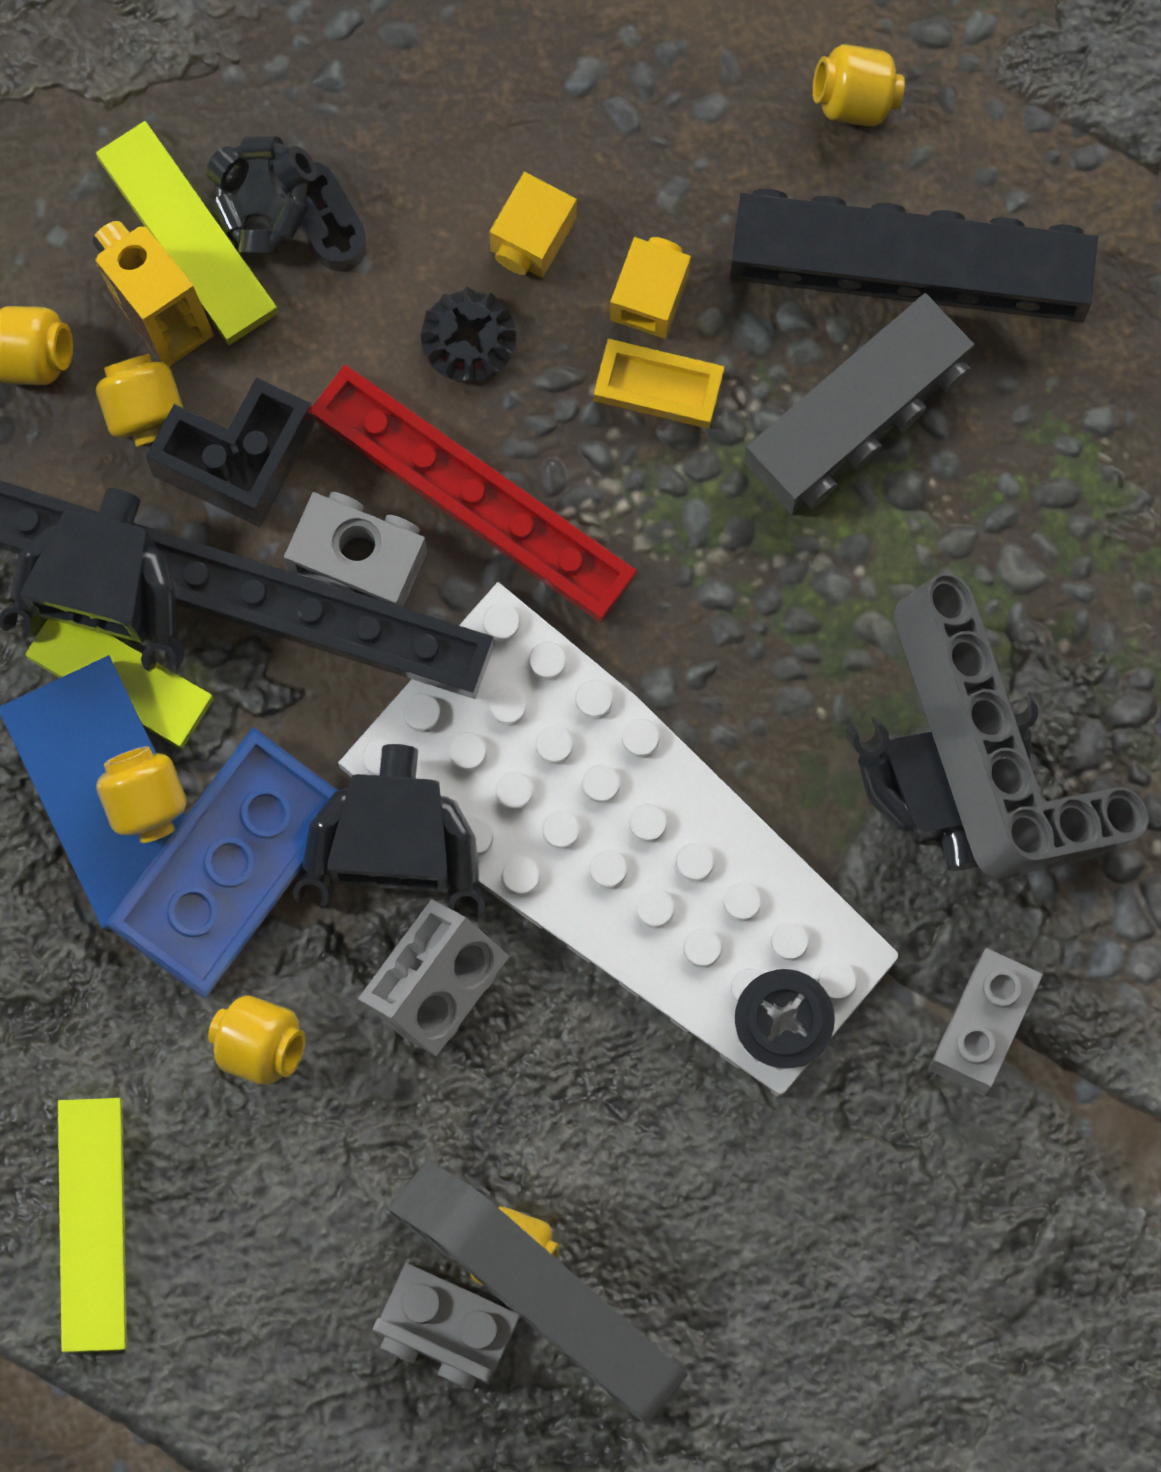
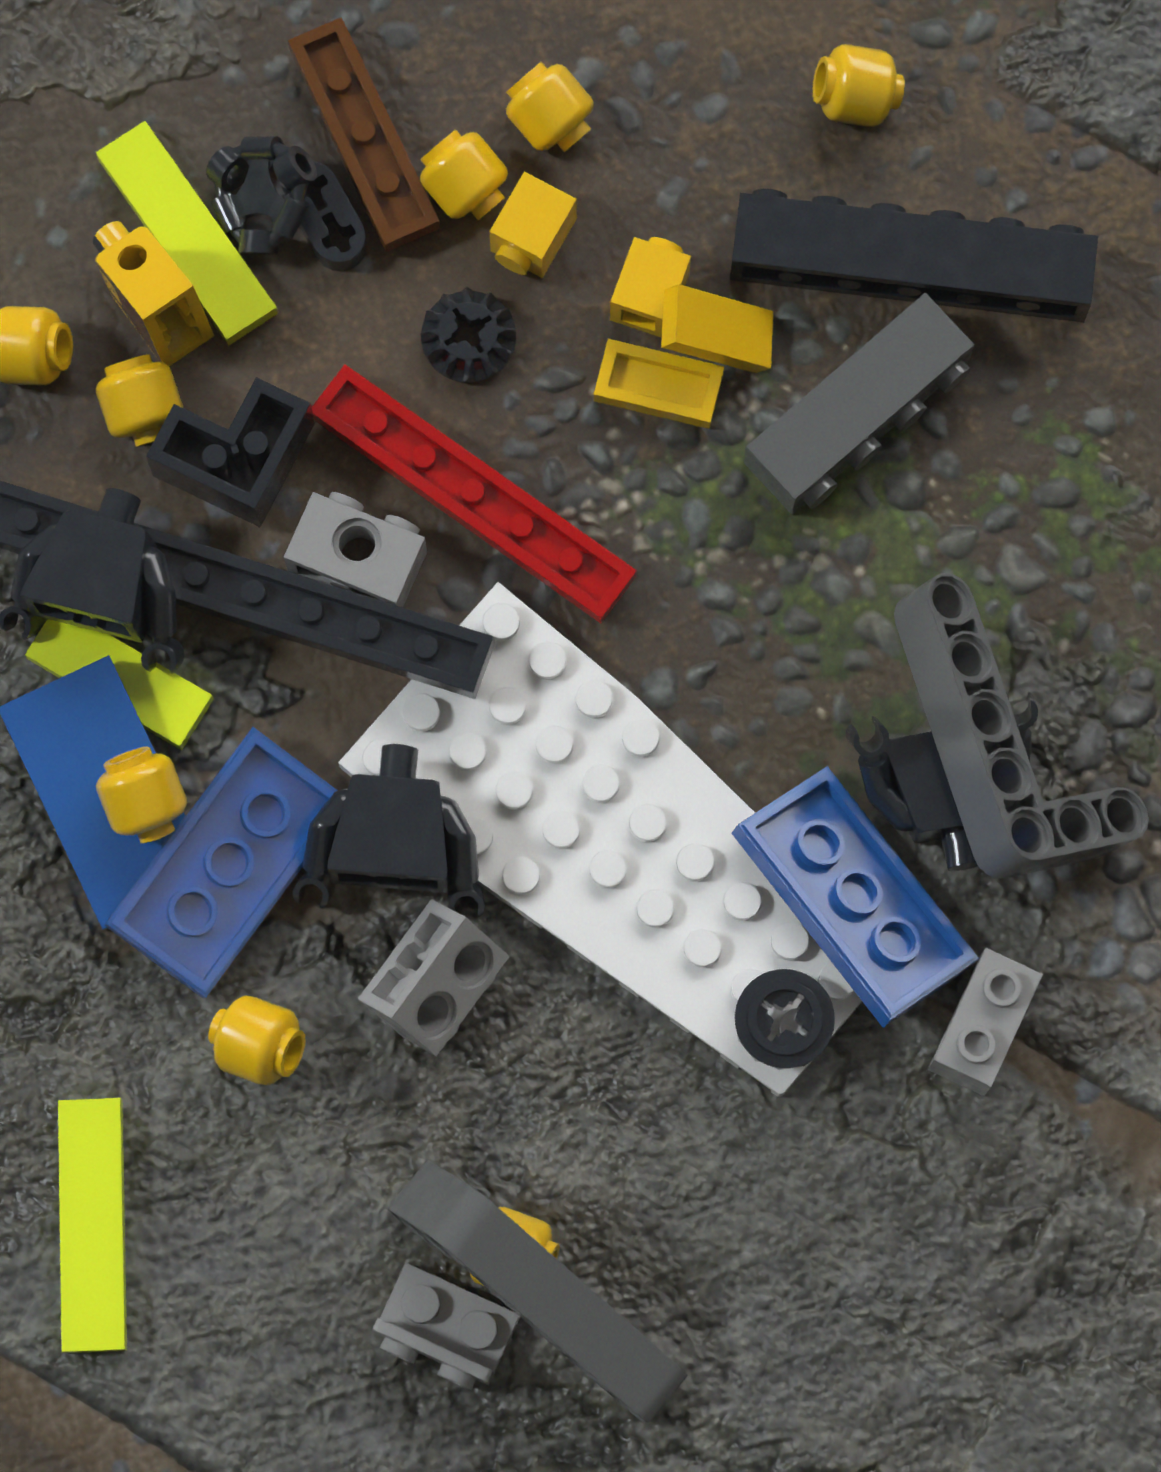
none -> reddish brown plate [288,17,440,252]
none -> yellow head [420,130,508,220]
none -> yellow head [506,62,594,152]
none -> yellow tile [661,284,773,373]
none -> blue tile [731,766,979,1028]

